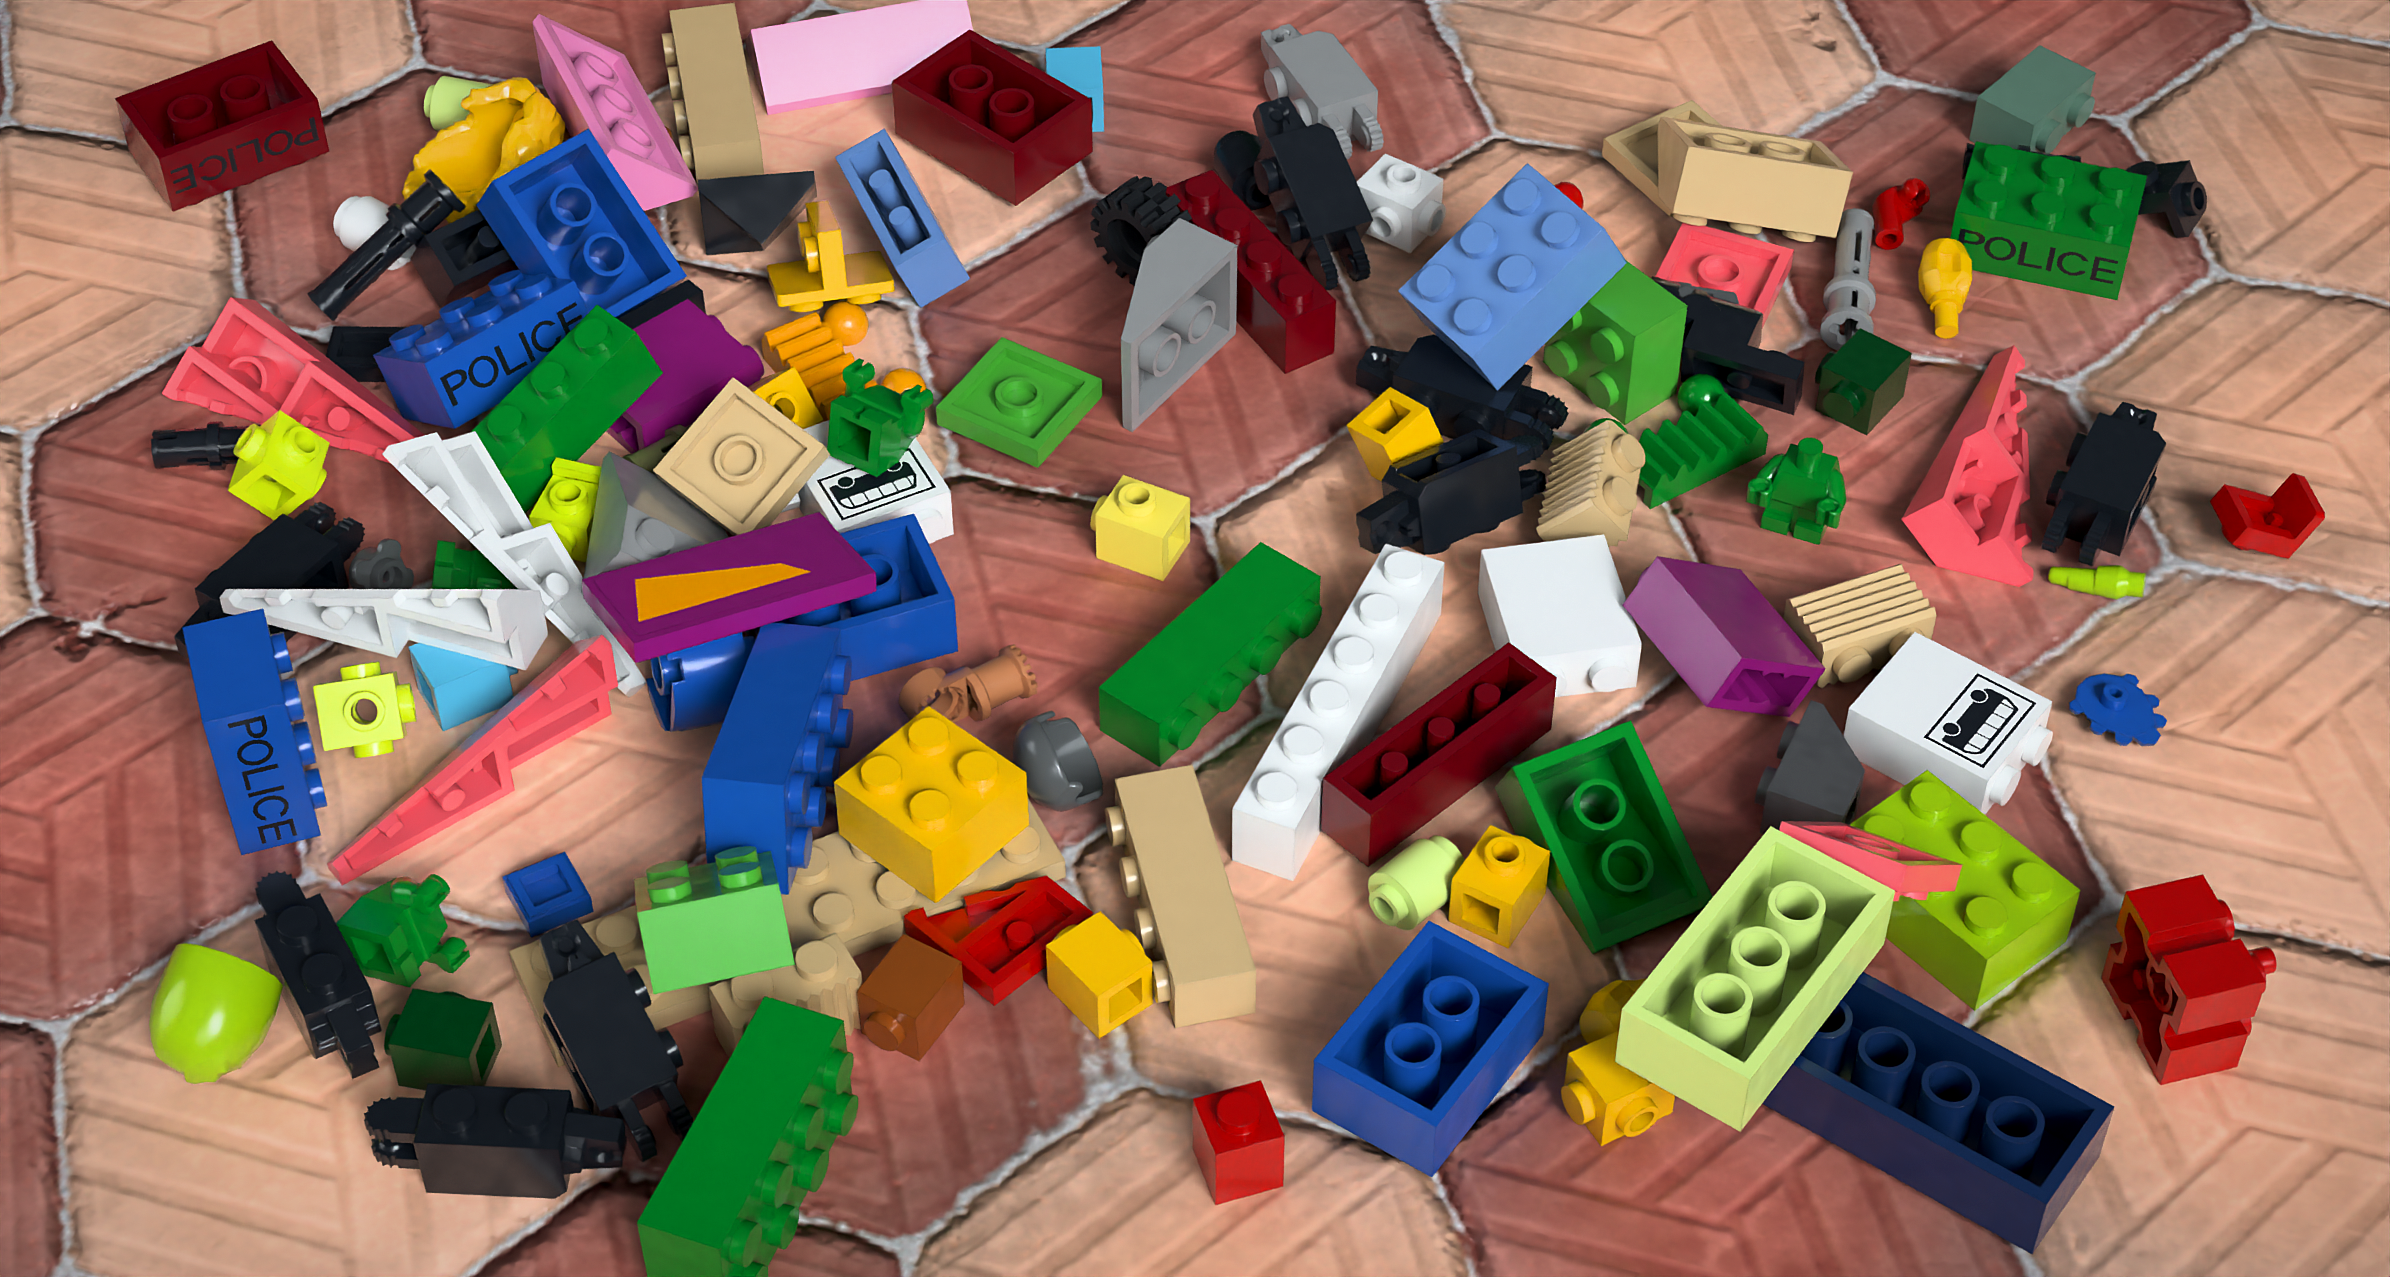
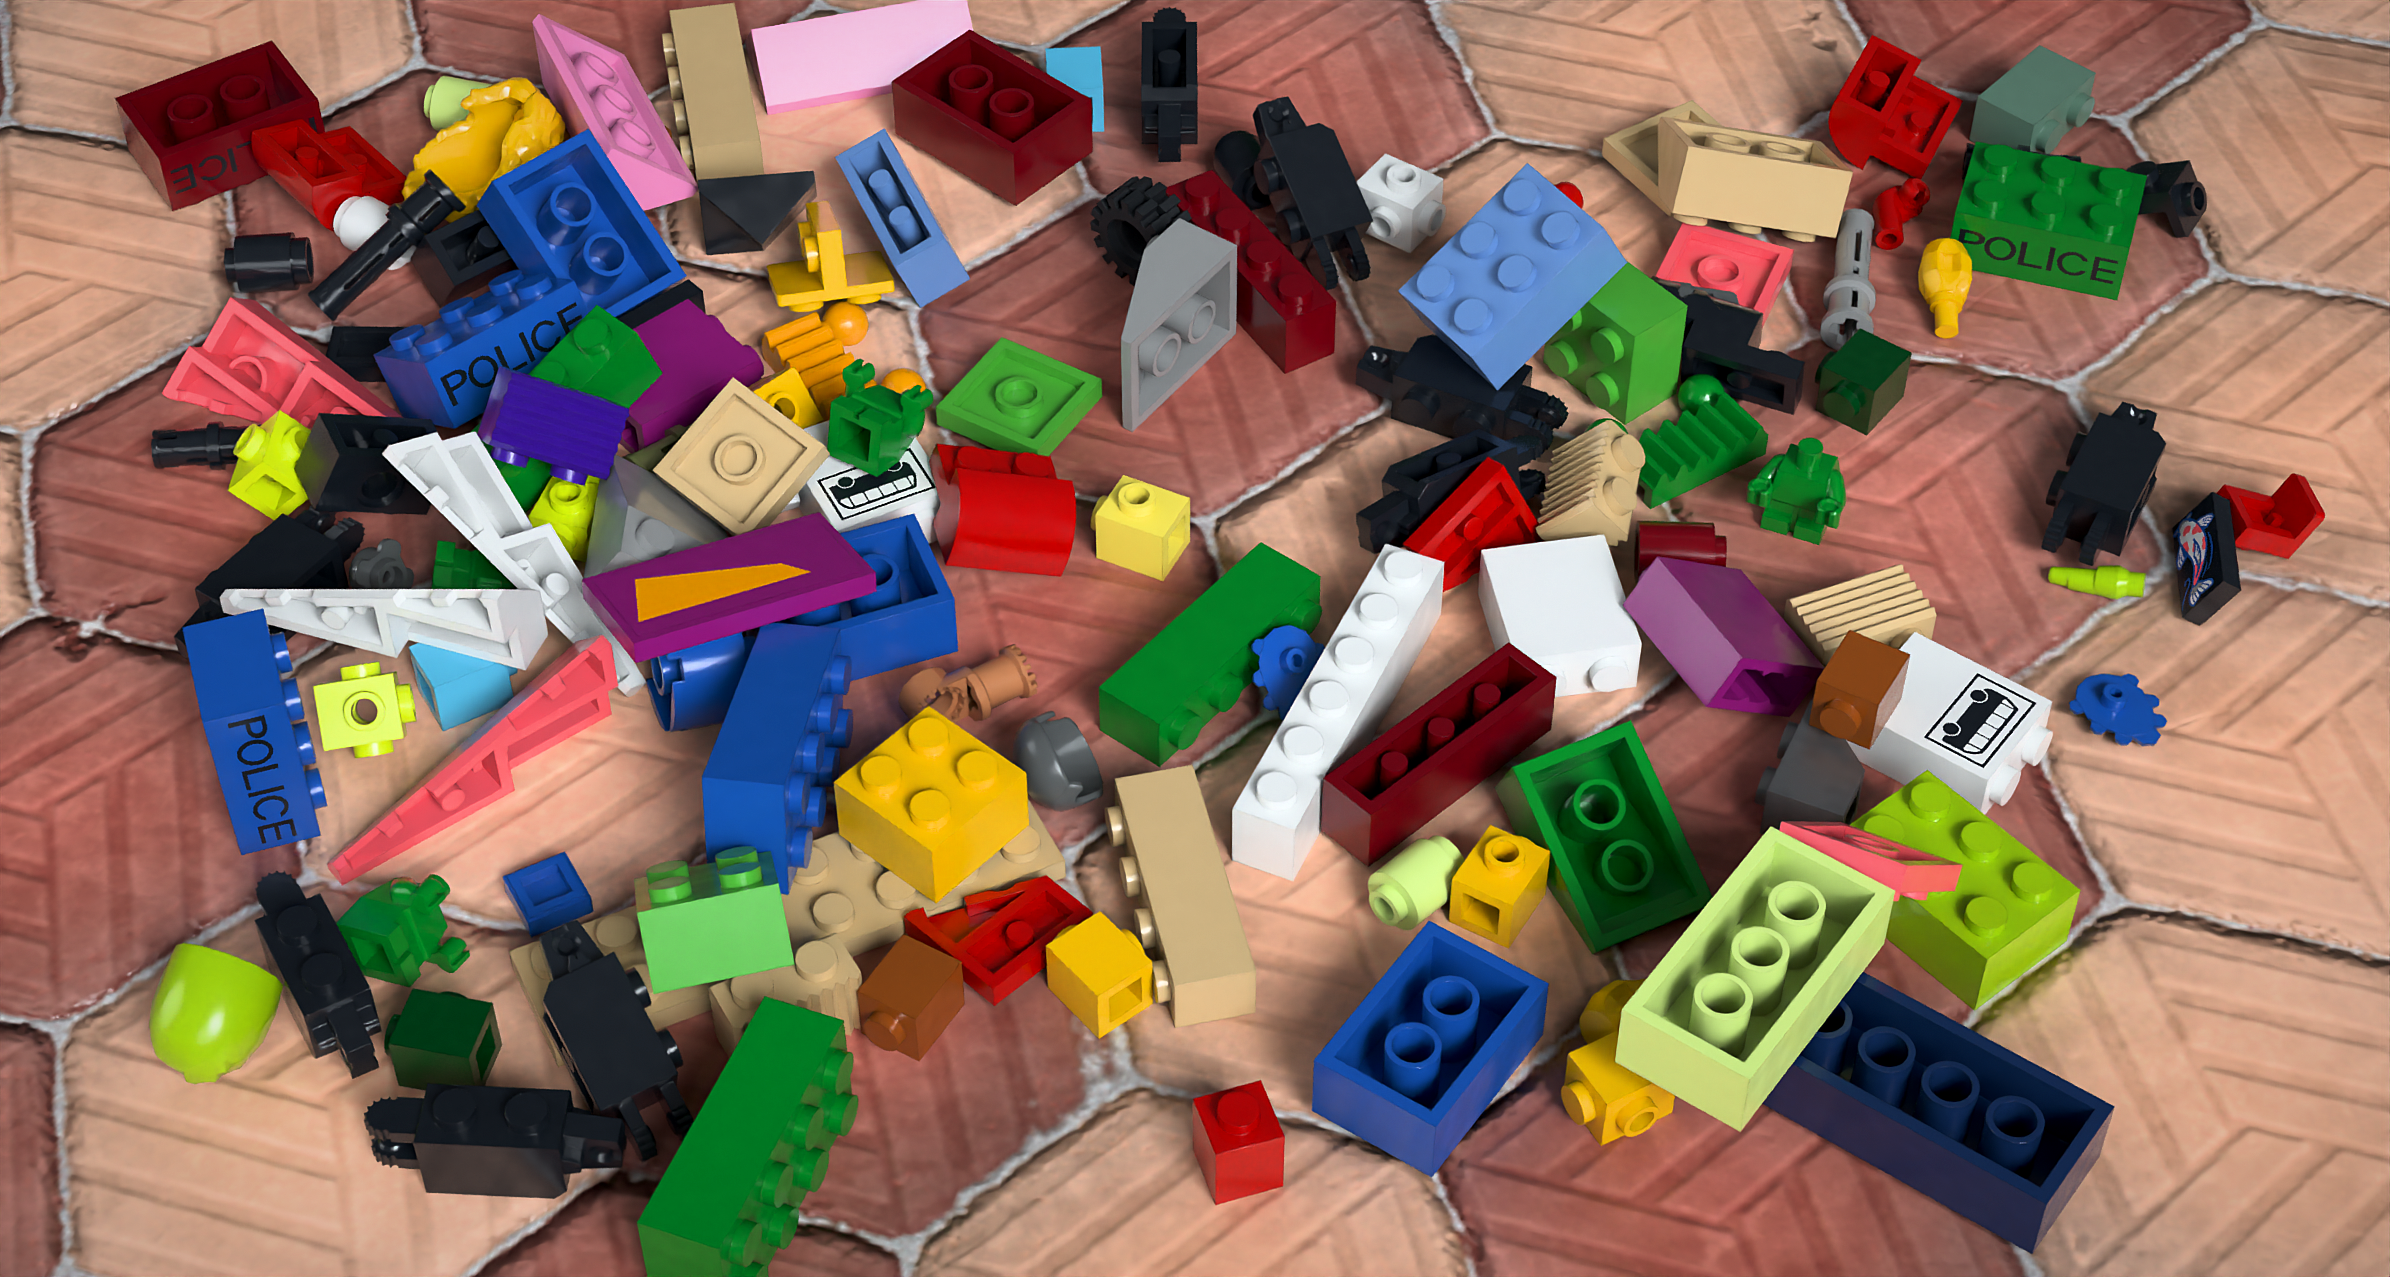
light grey hinge [1261,24,1384,159] -> none
yellow brick [1346,387,1444,482] -> none
coral wedge [1902,345,2034,587] -> none
red brick [2101,874,2277,1085] -> none
none -> black brick [224,232,314,294]
none -> red brick [251,119,407,232]
none -> black brick [294,413,442,515]
none -> dark purple brick [477,366,629,486]
none -> red brick [929,443,1076,577]
none -> black hinge [1141,7,1198,162]
none -> blue piece [1251,625,1325,721]
none -> red wing [1403,457,1545,592]
none -> dark red brick [1634,521,1727,583]
none -> dark orange brick [1809,630,1911,750]
none -> red brick [1828,35,1963,180]
none -> black tile [2172,492,2241,626]

